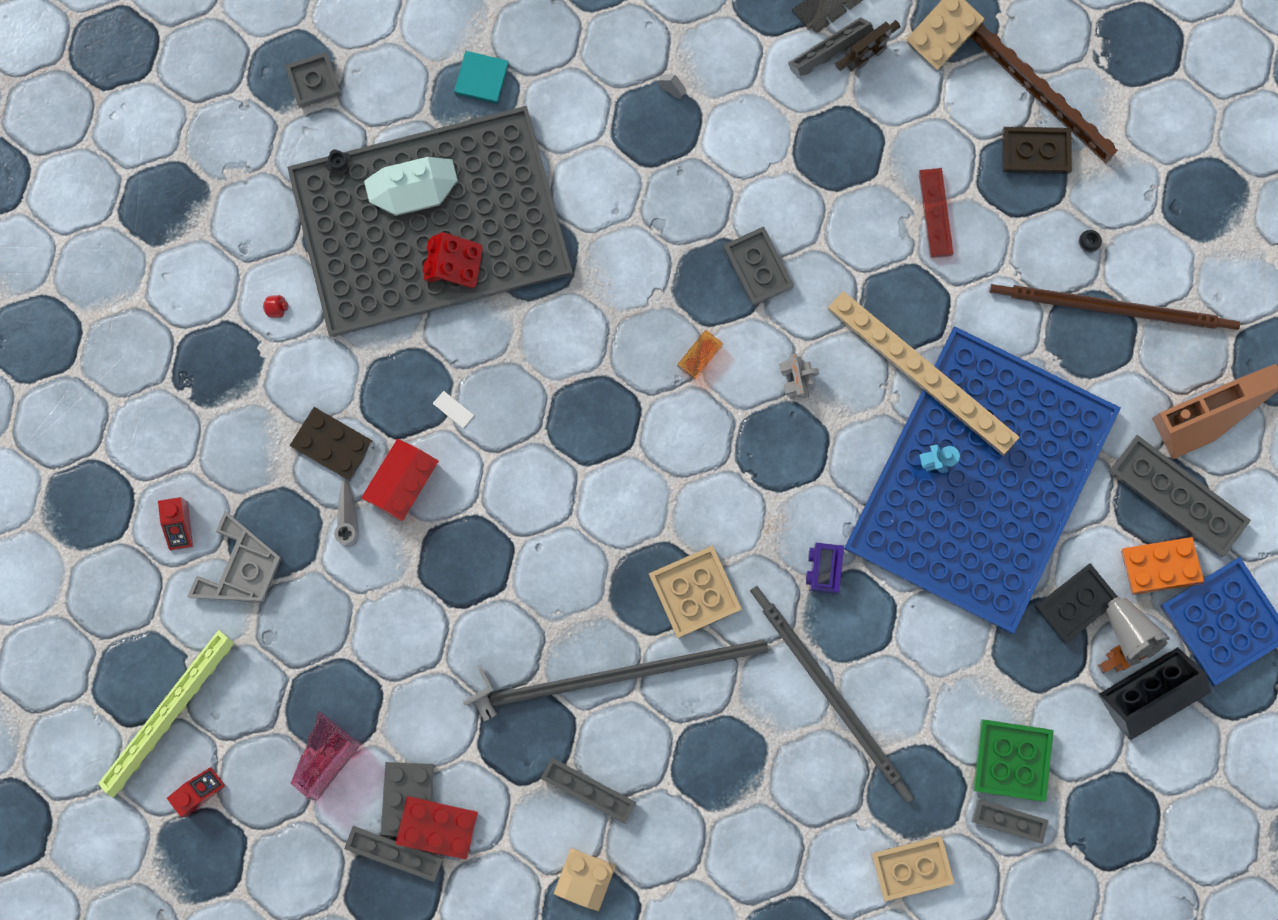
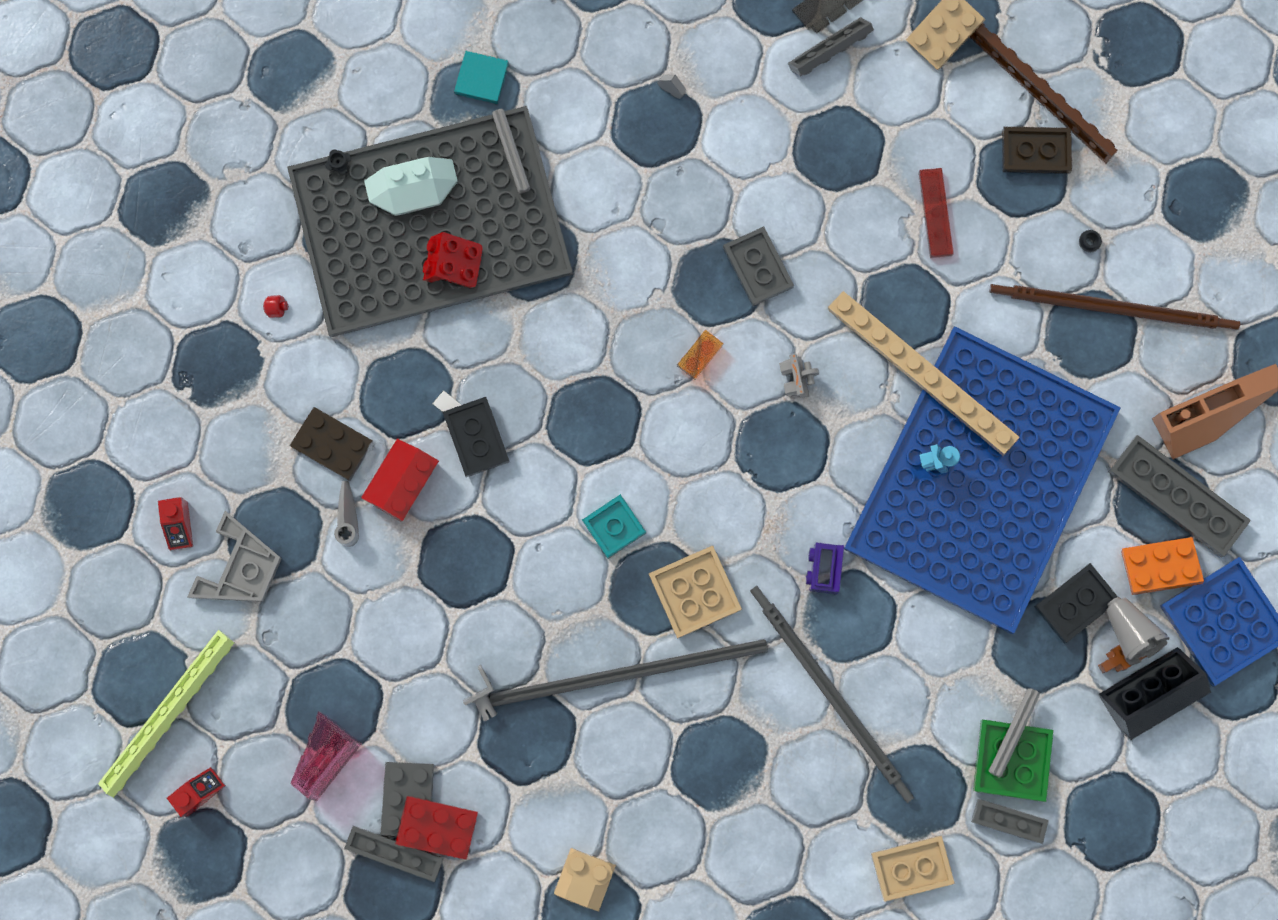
dark grey plate [285,52,342,108] -> none
dark grey plate [540,757,636,824] -> none
dark brown plate [835,20,901,71] -> none
none -> black plate [443,397,510,477]
none -> light grey axle [492,109,530,194]
none -> teal tile [582,494,646,559]
none -> light grey axle [989,688,1040,777]

